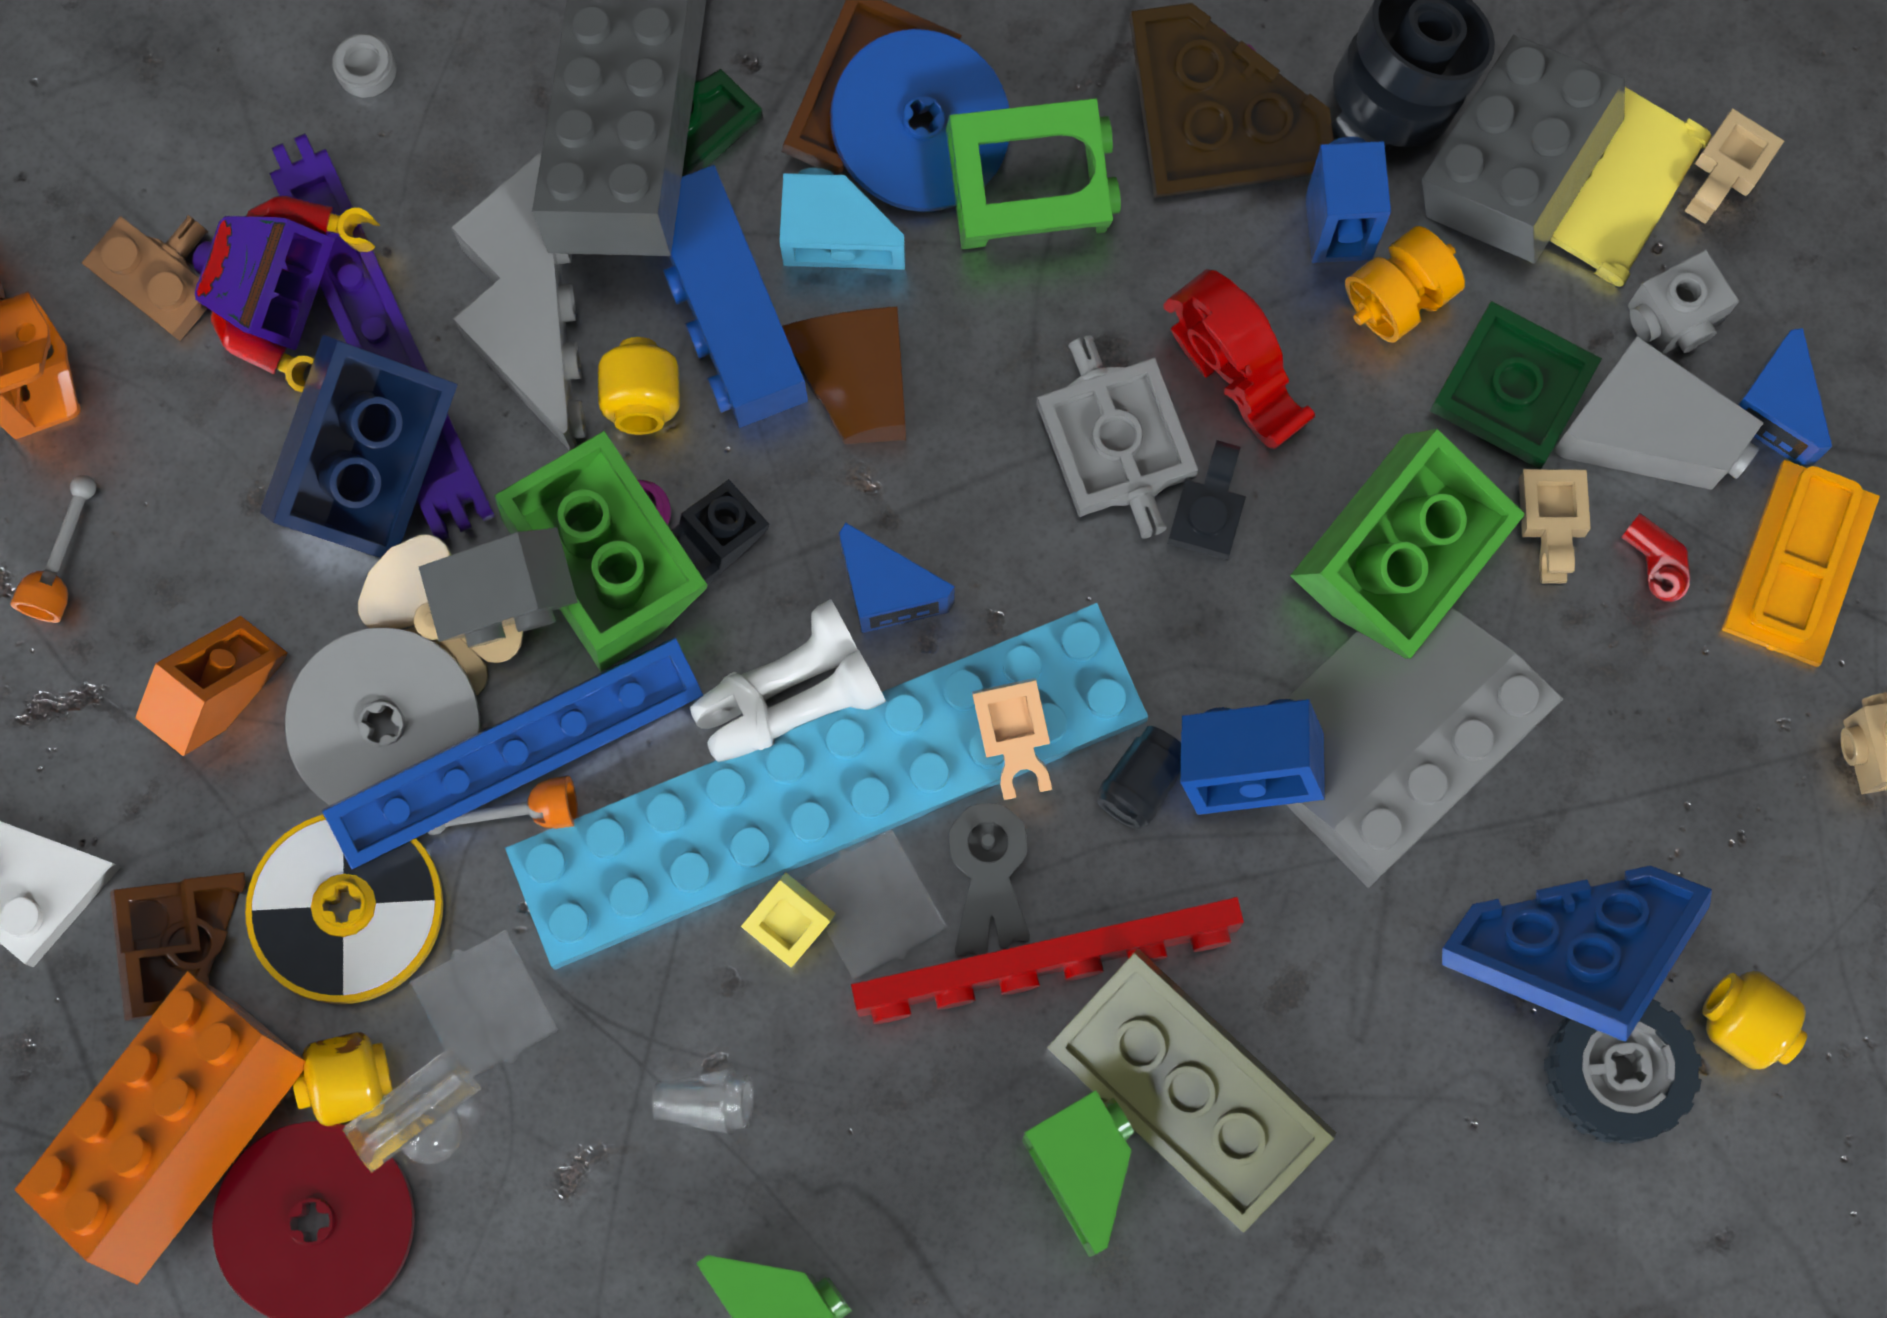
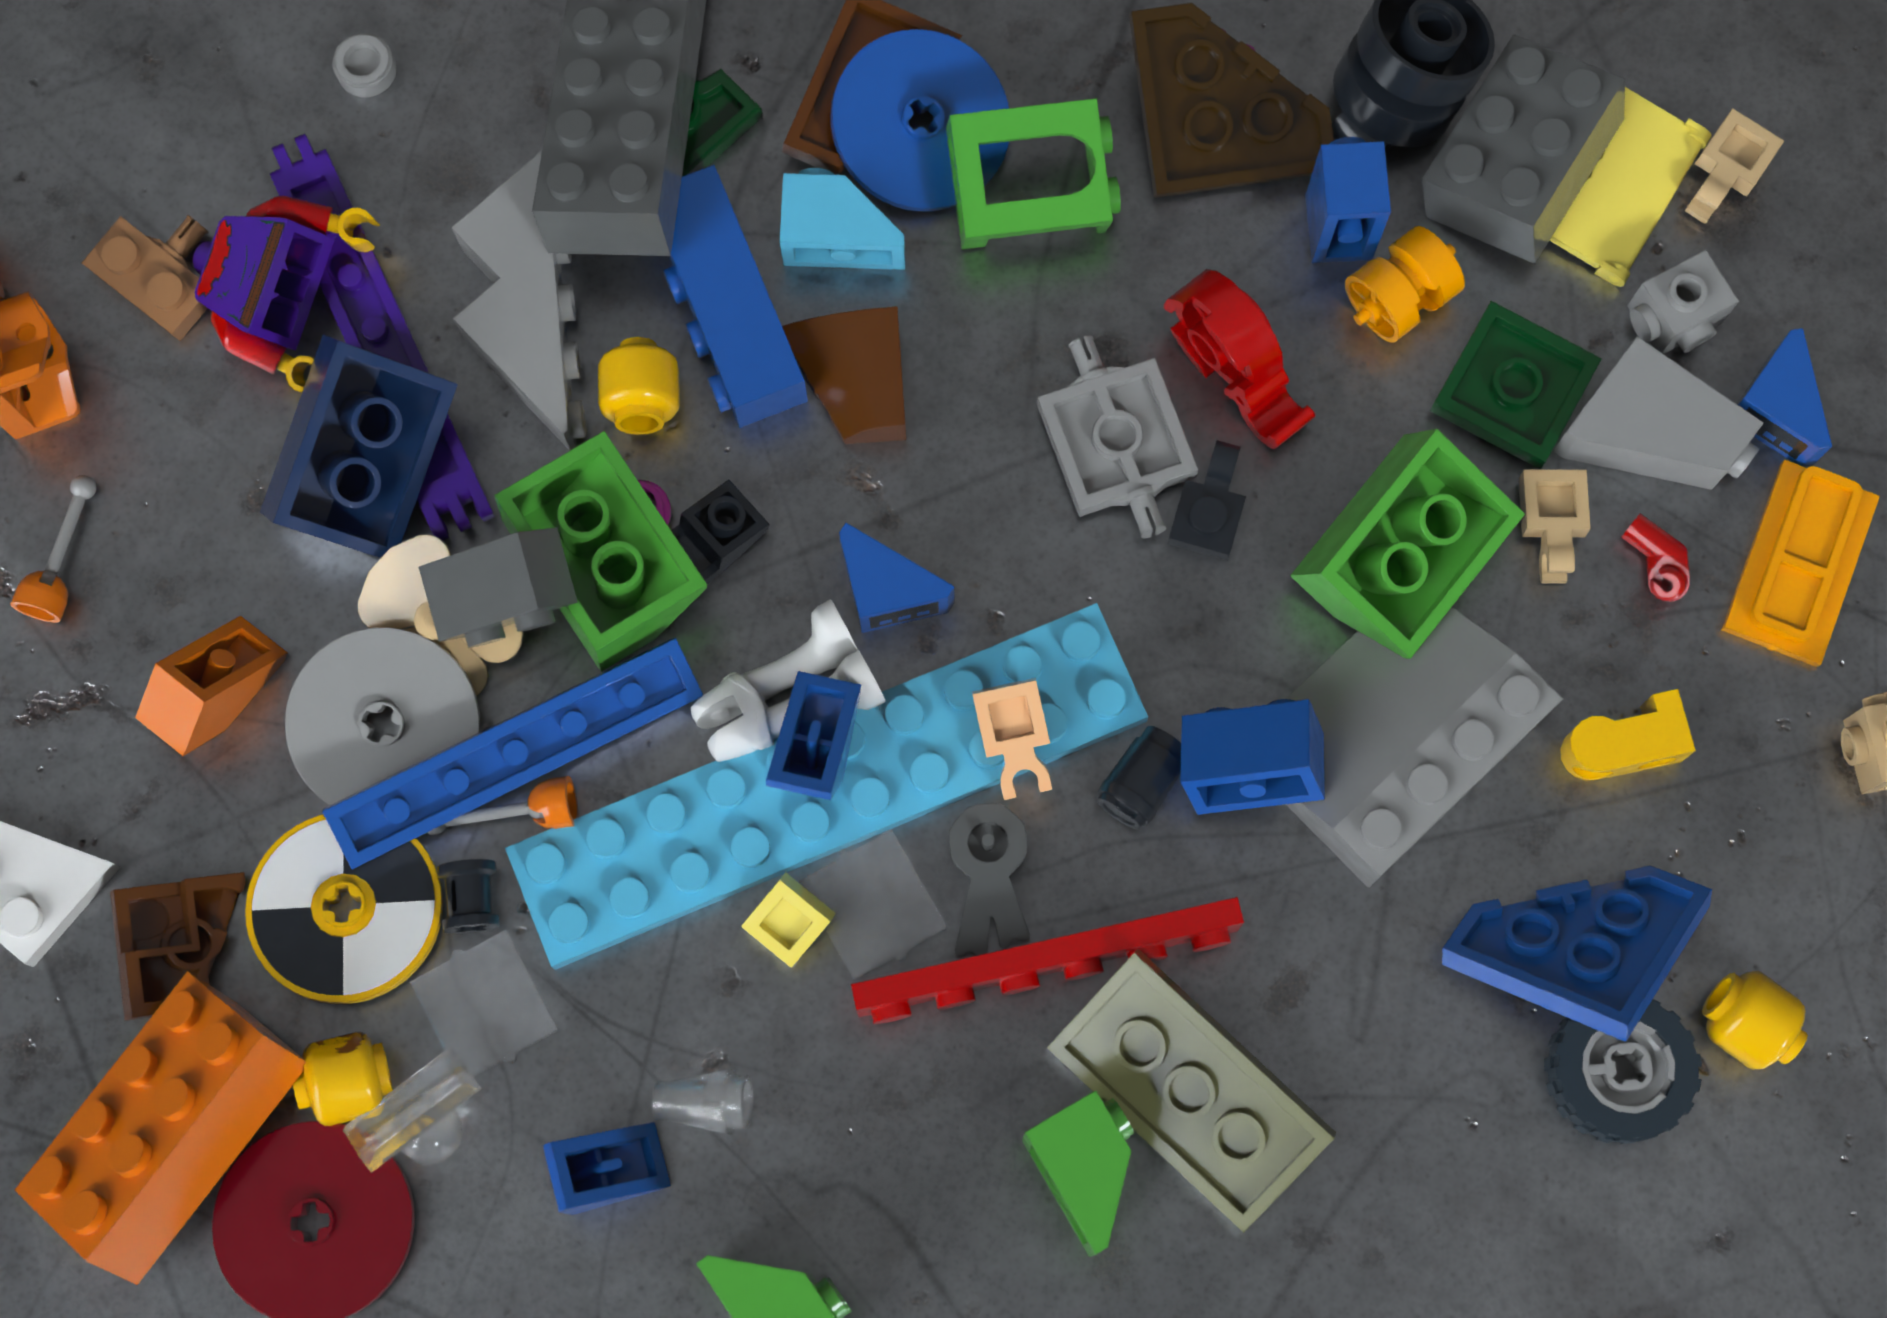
none -> black bush [437,859,500,934]
none -> blue slope [543,1122,671,1215]
none -> blue slope [766,671,861,800]
none -> yellow leg [1560,689,1696,781]

